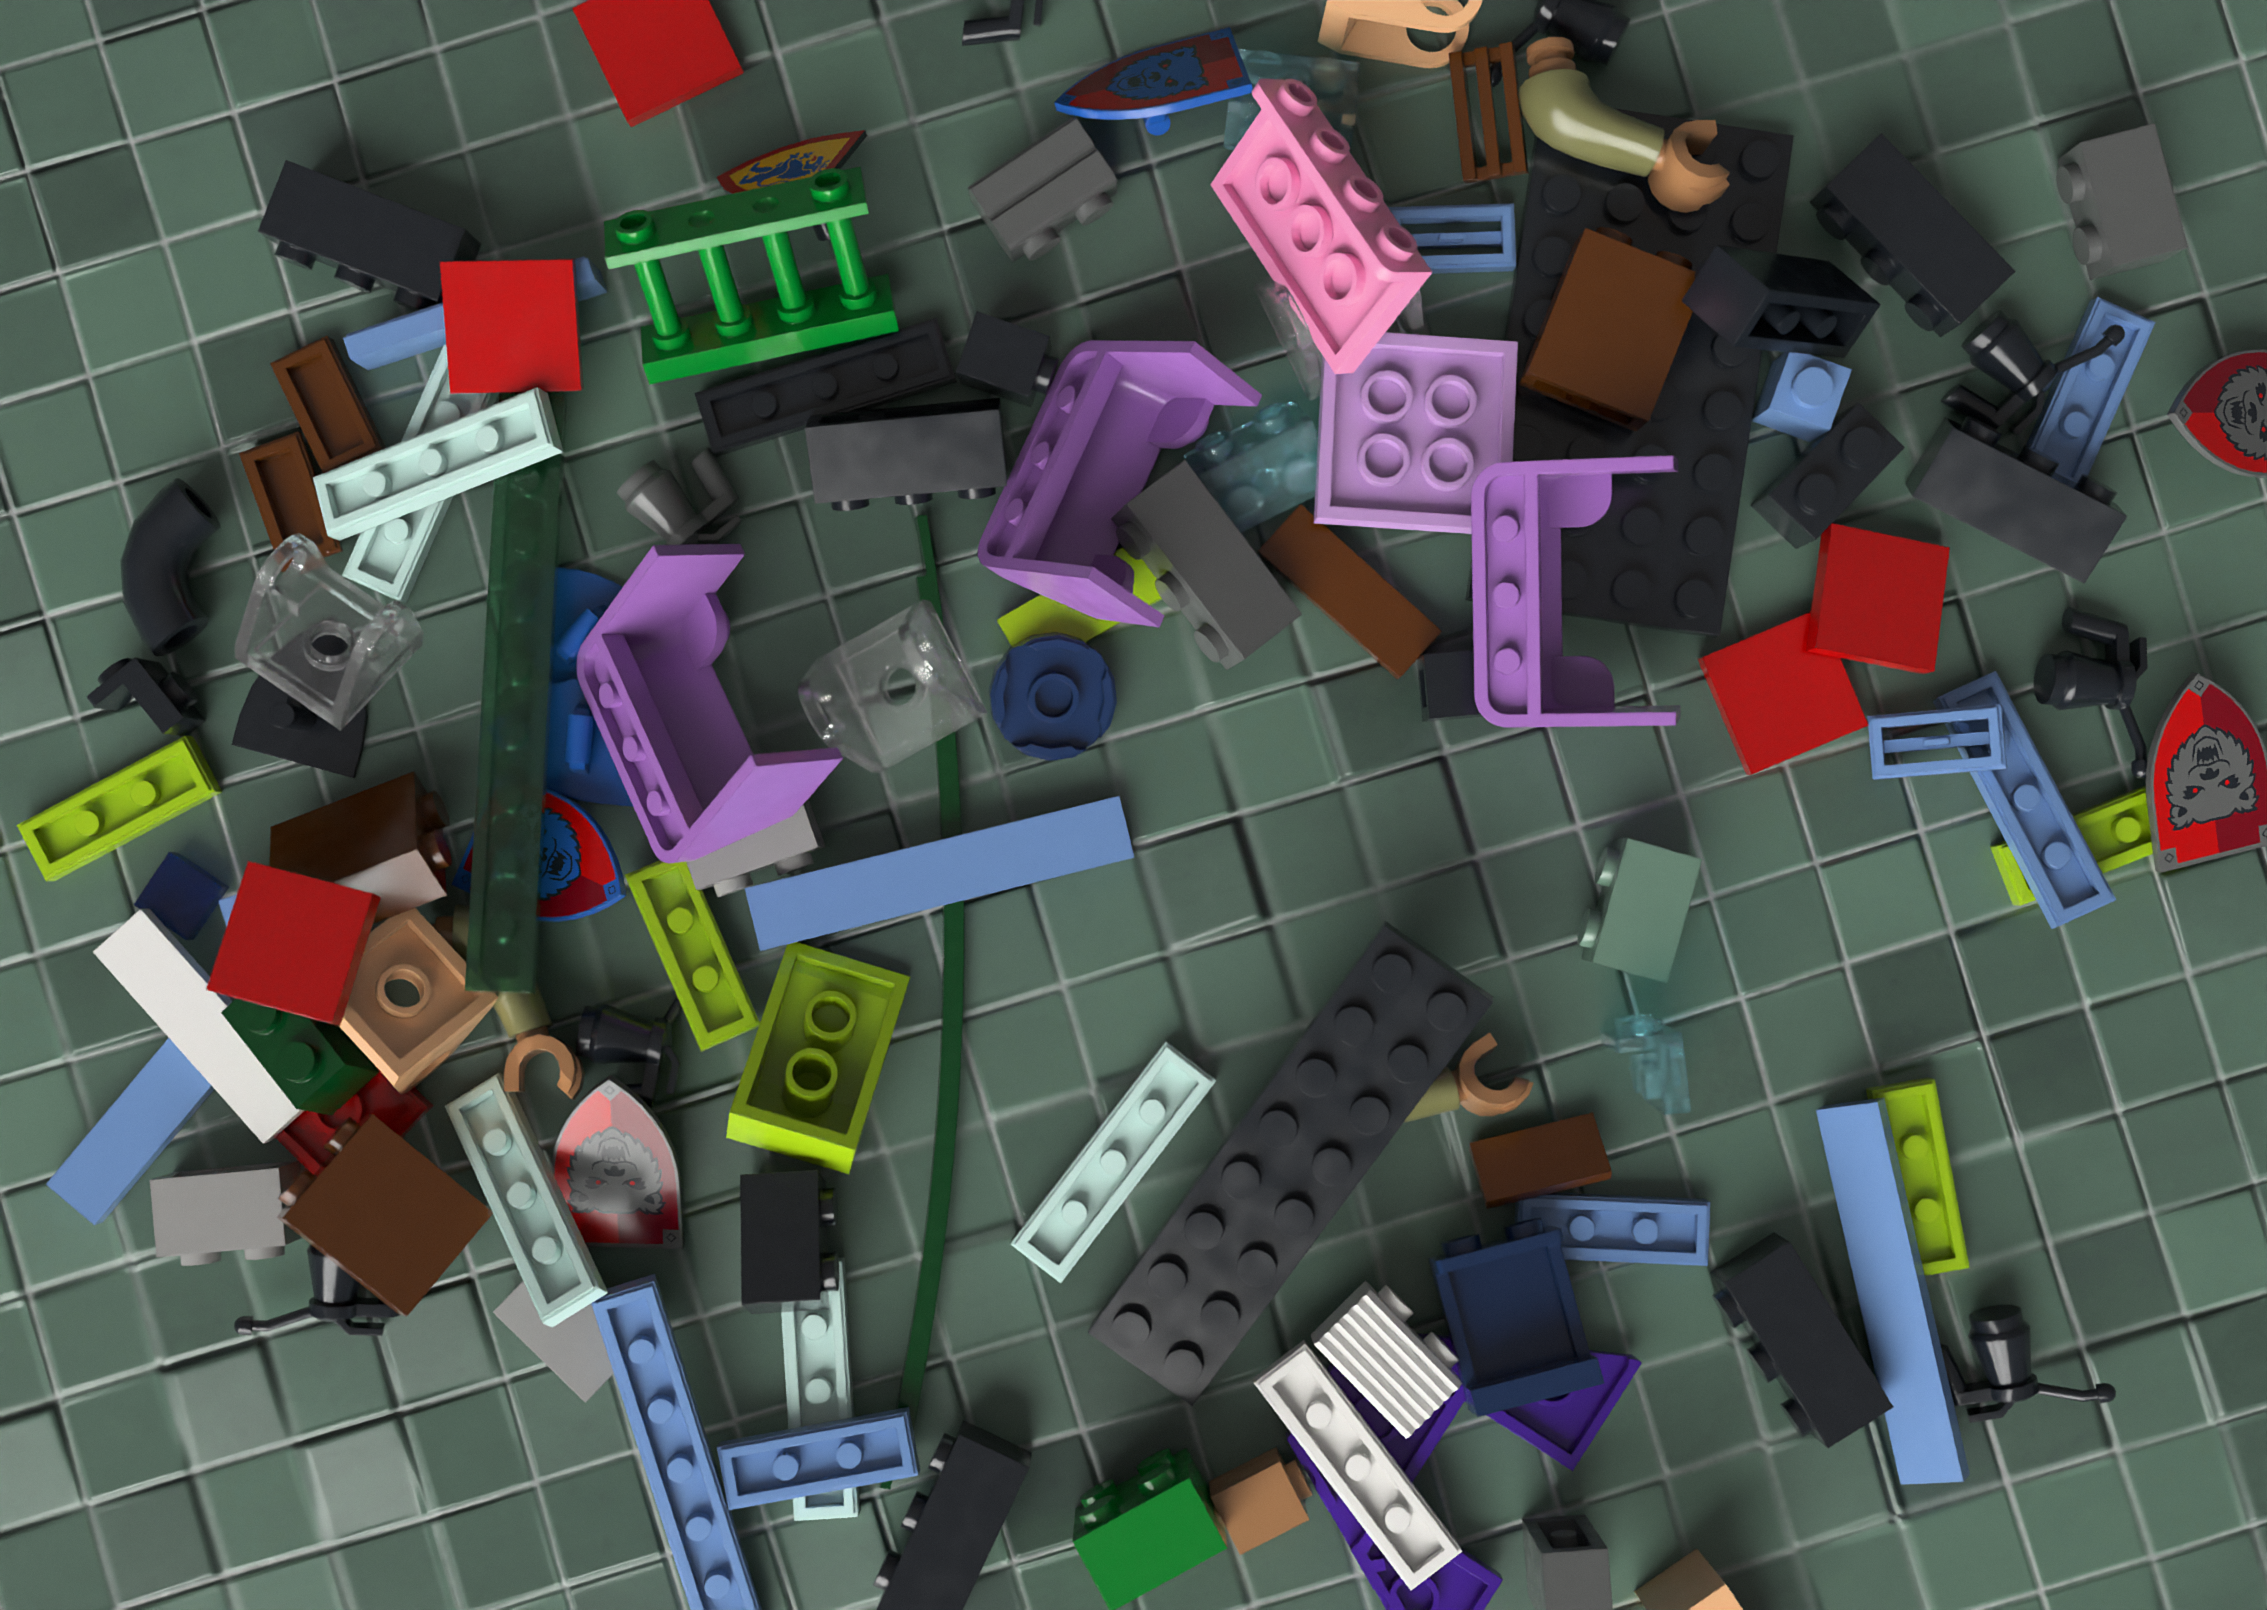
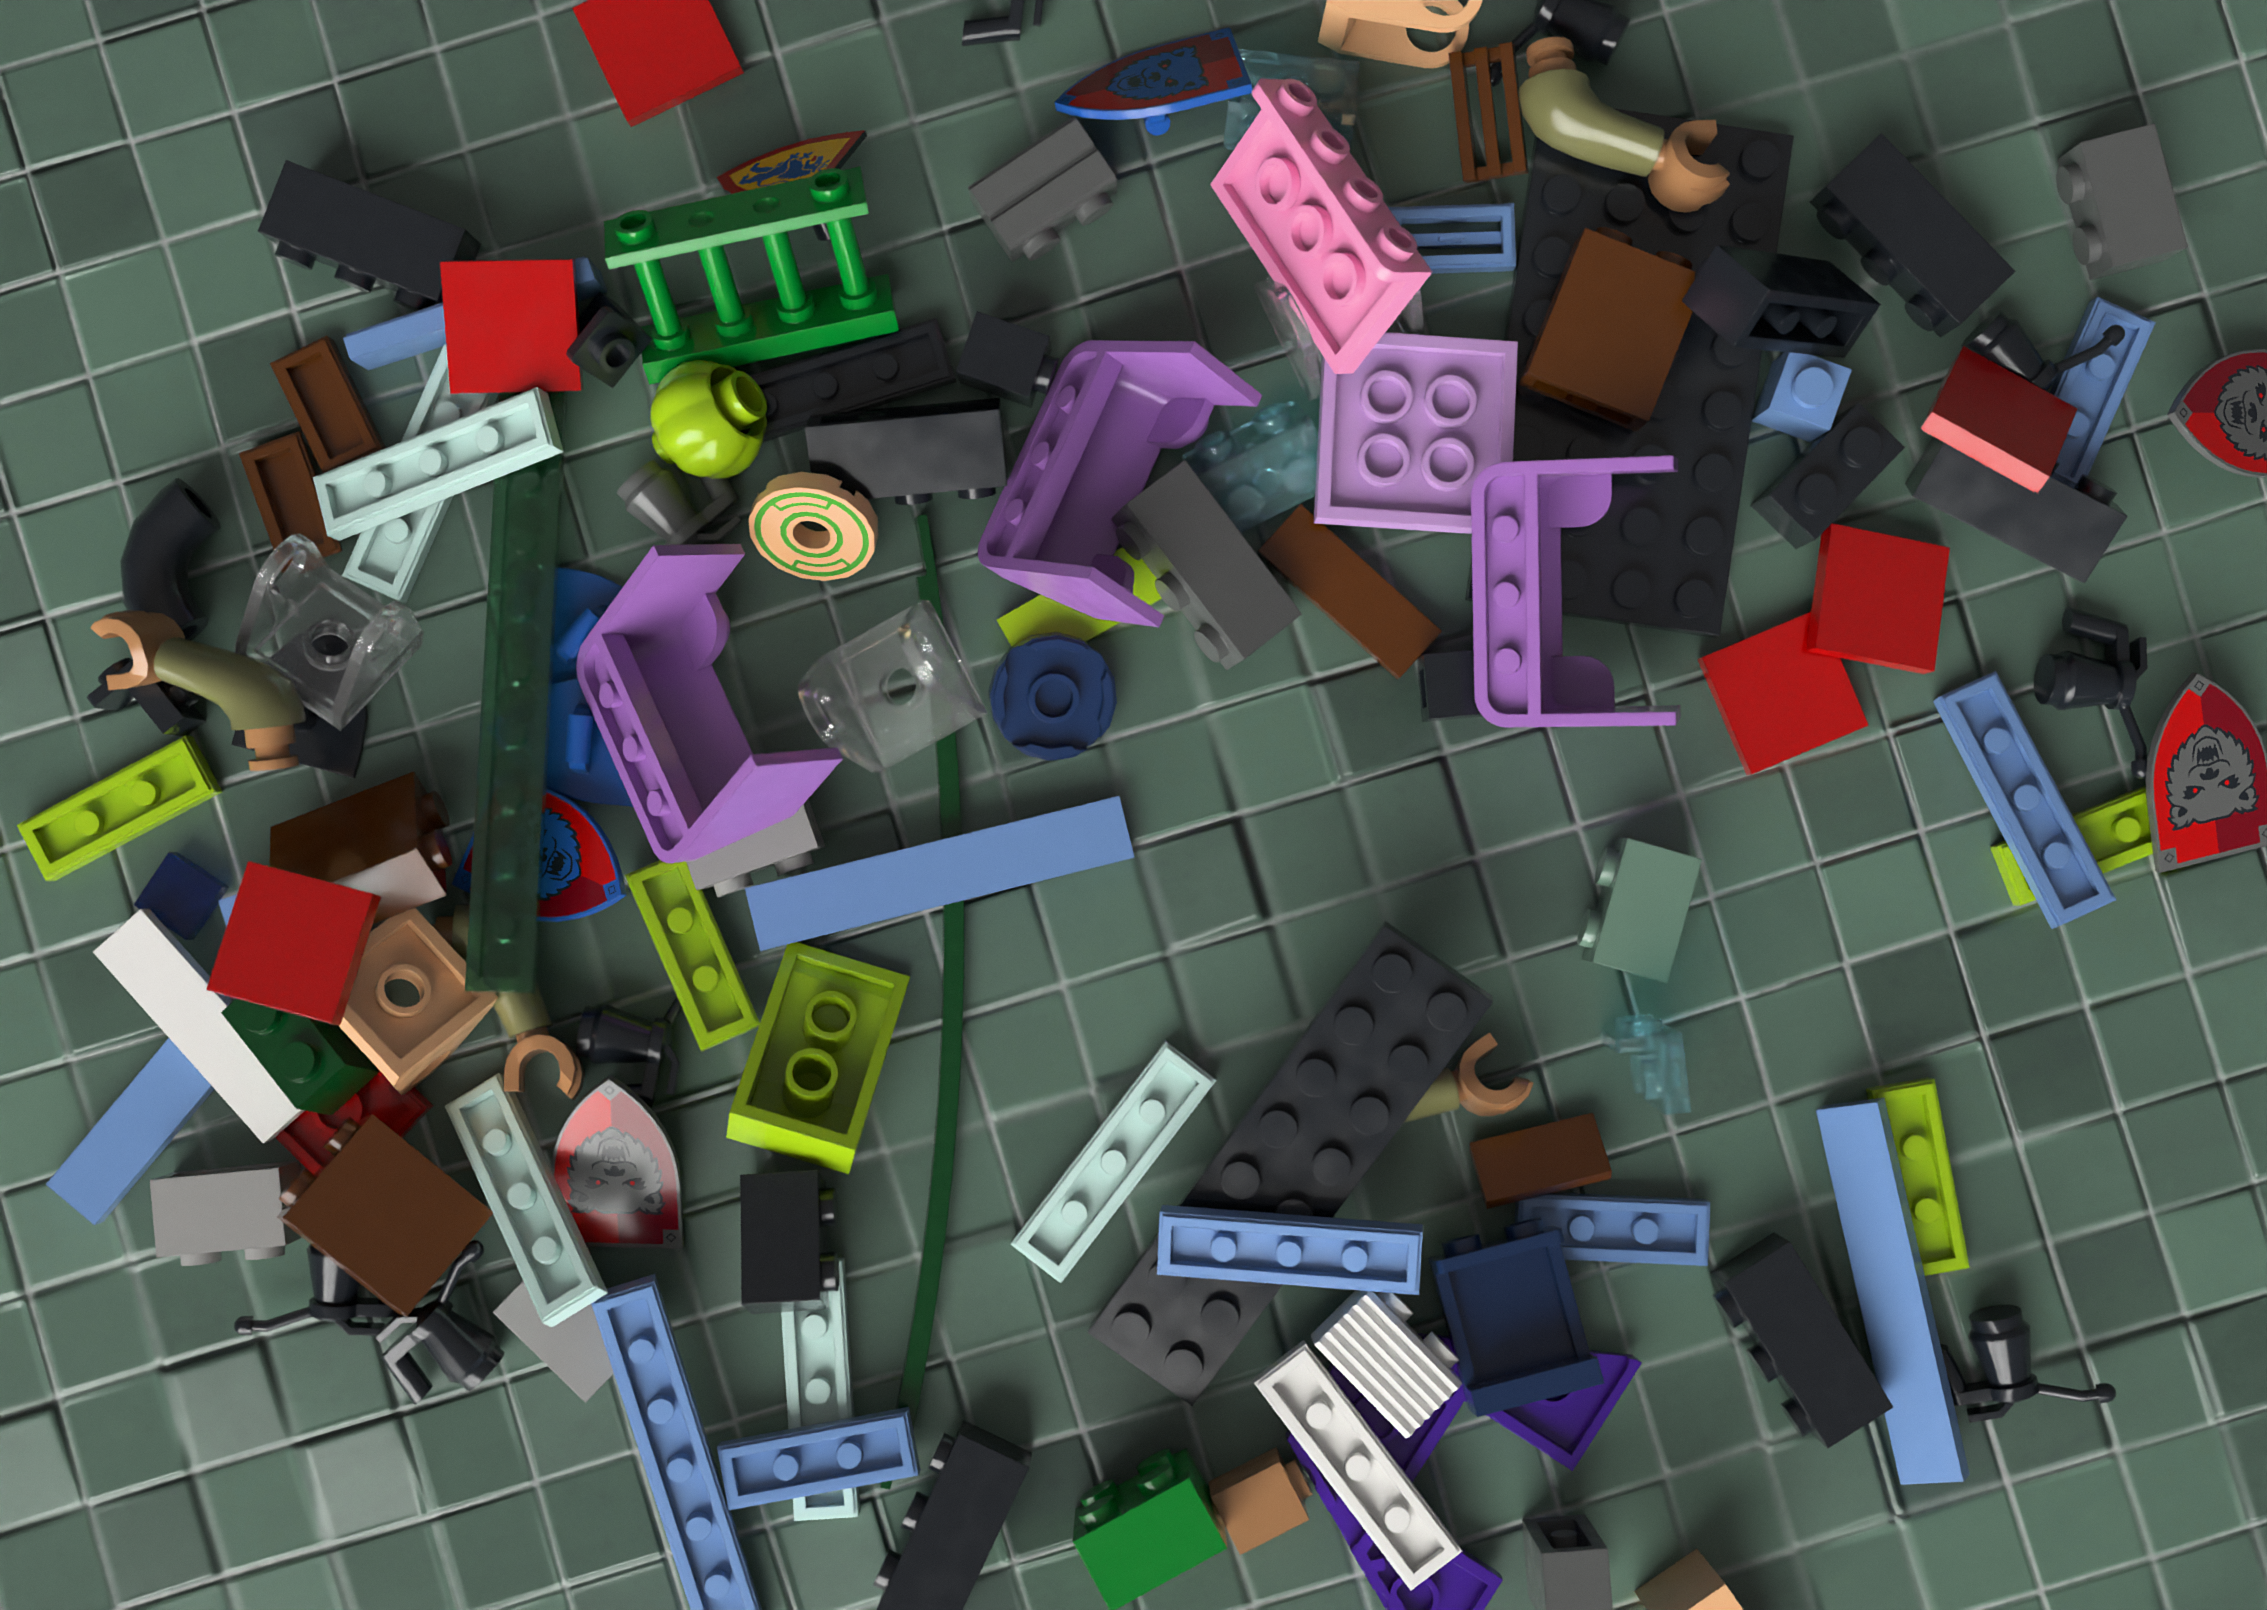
medium blue tile [1867,704,2007,780] -> none
none -> piece [90,610,306,771]
none -> black piece [375,1240,505,1405]
none -> black bracket [566,291,652,388]
none -> lime plant [650,360,767,479]
none -> light nougat tile [748,472,878,581]
none -> medium blue tile [1157,1205,1423,1295]
none -> red tile [1921,346,2078,493]

